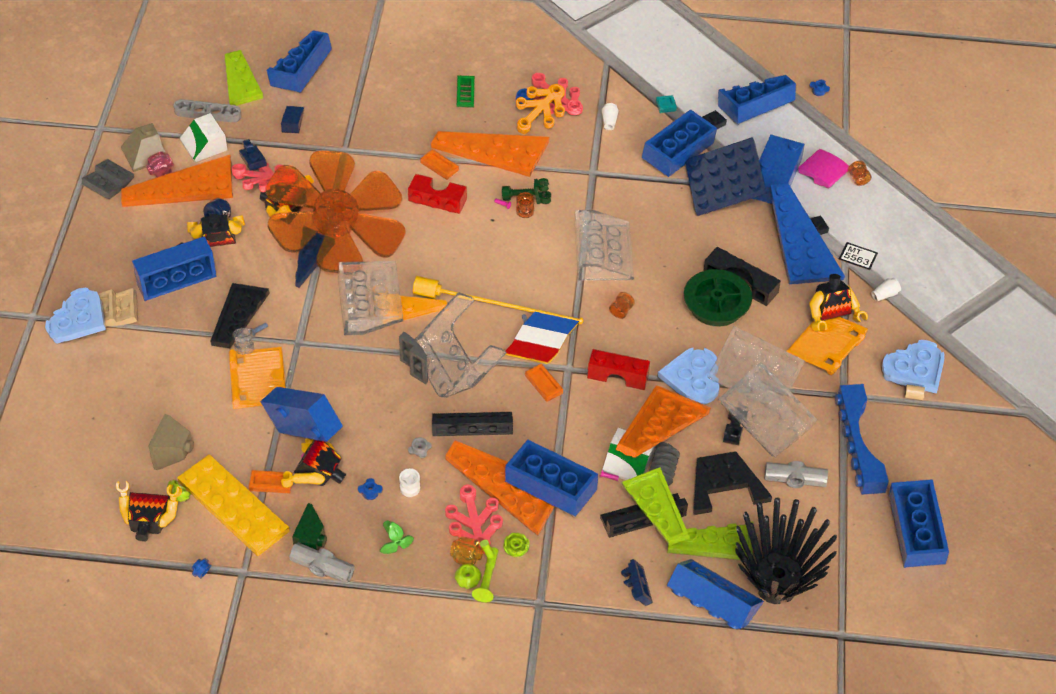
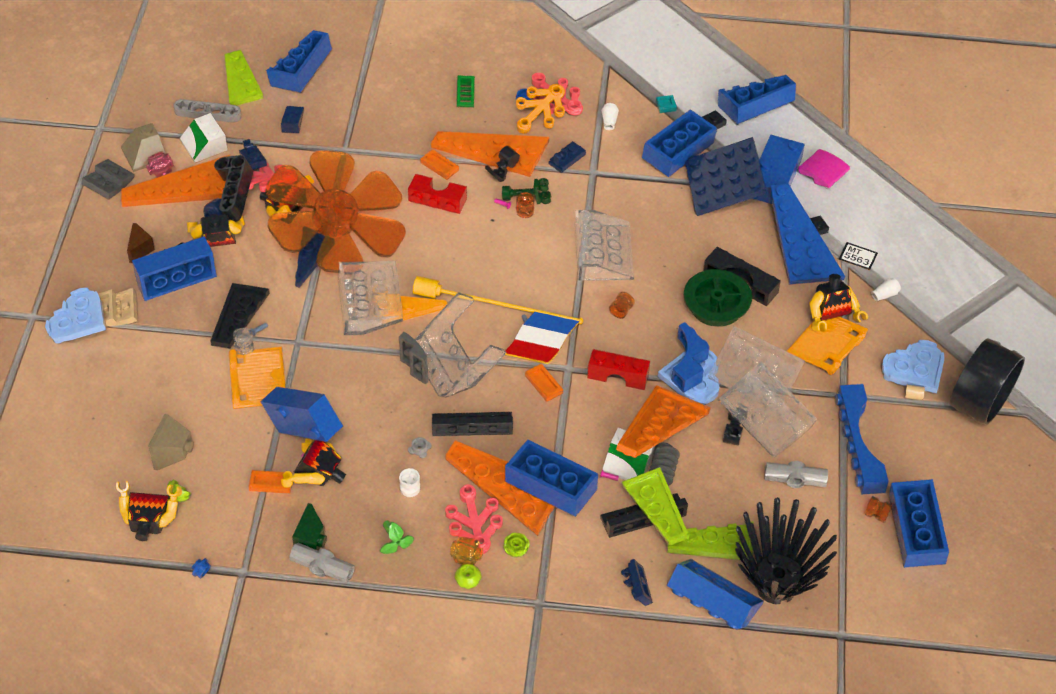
yellow plate [177,454,290,556] -> none
blue plate [358,478,383,500] -> none
lime piece [472,540,498,603] -> none
black wing [693,451,772,515] -> none
blue plate [810,79,830,96] -> none
clear orange wheel [848,160,872,186] -> none
none -> reddish brown slope [127,223,155,263]
none -> black beam [214,155,253,222]
none -> black leg [485,146,520,182]
none -> dark blue plate [548,141,586,173]
none -> blue arch [671,322,710,393]
none -> clear orange wheel [865,496,892,523]
none -> black cylinder [950,338,1025,425]

